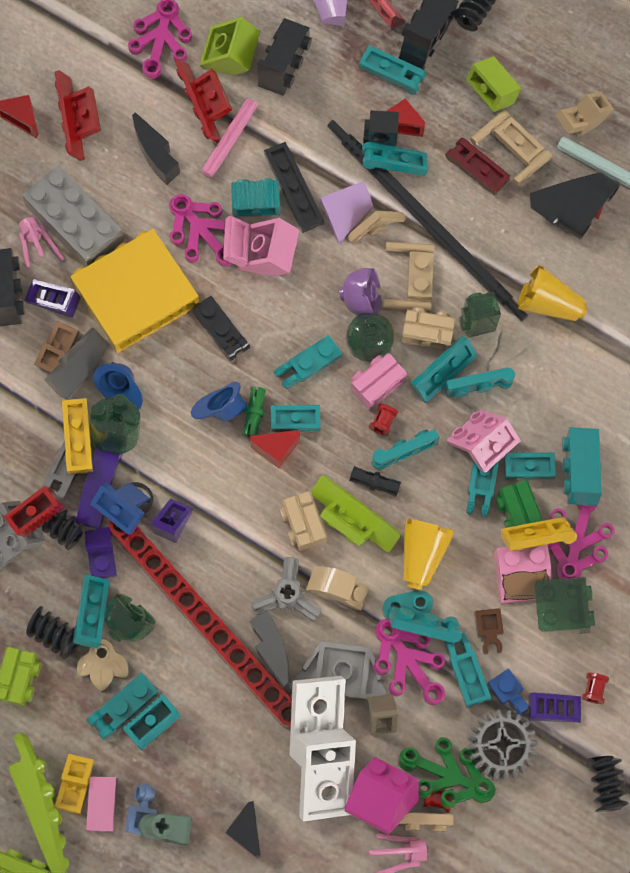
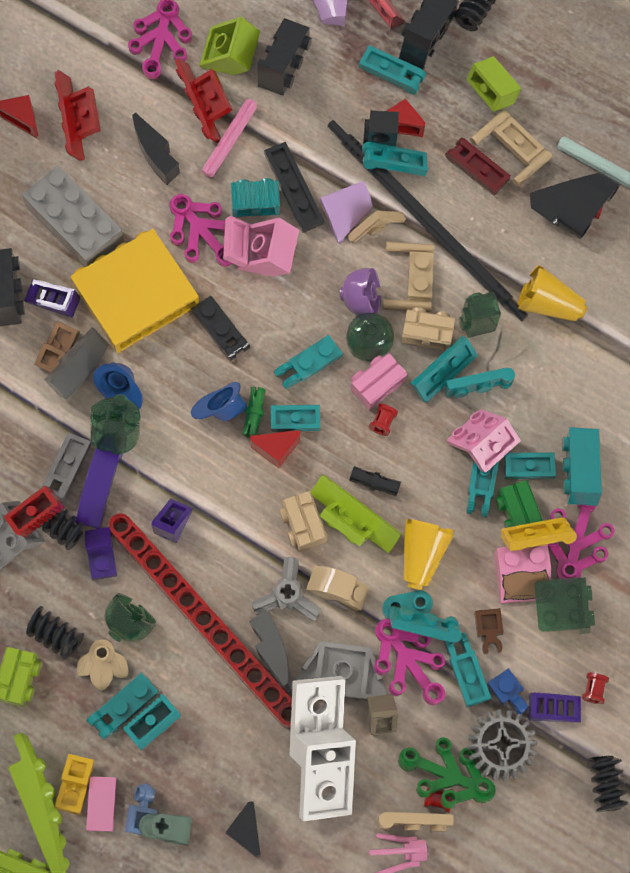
bright pink plant [19,217,64,268] -> none
yellow plate [62,398,93,474] -> none
teal plate [73,574,110,649] -> none
blue piece [90,482,153,535] -> none
dark pink slope [345,757,419,835] -> none
teal plate [372,429,440,470] -> none
tan brick [556,91,614,136] -> none

